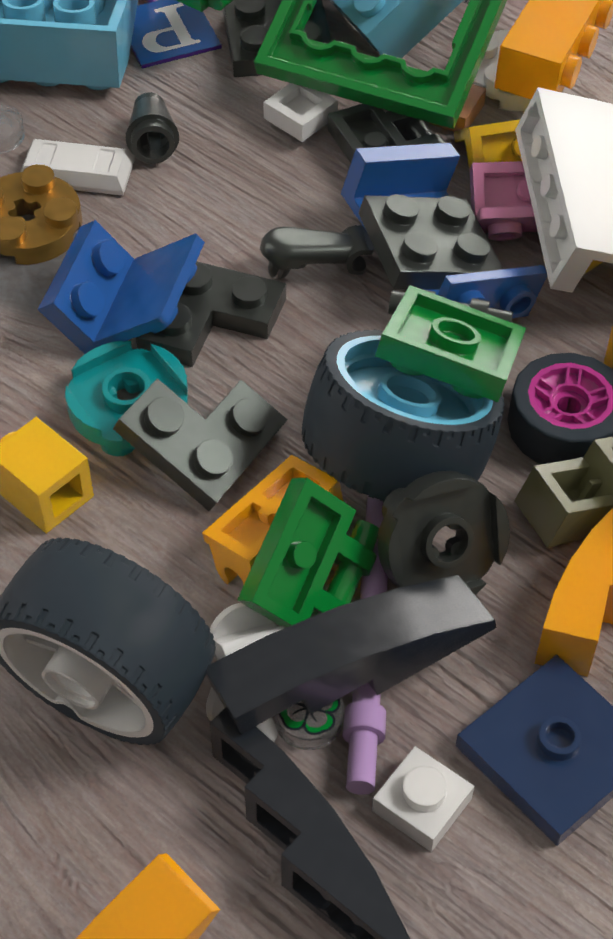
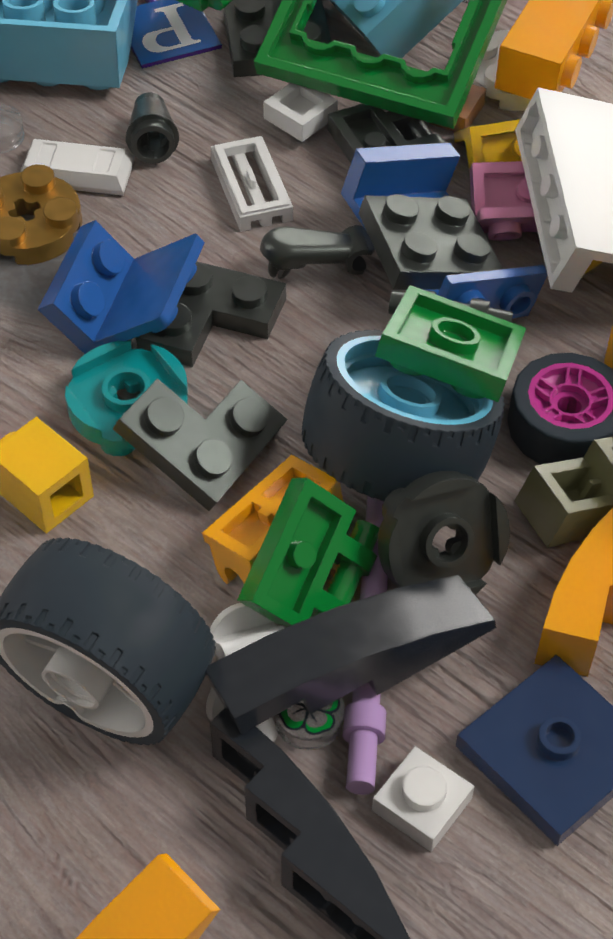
none -> white tile [211,136,293,232]

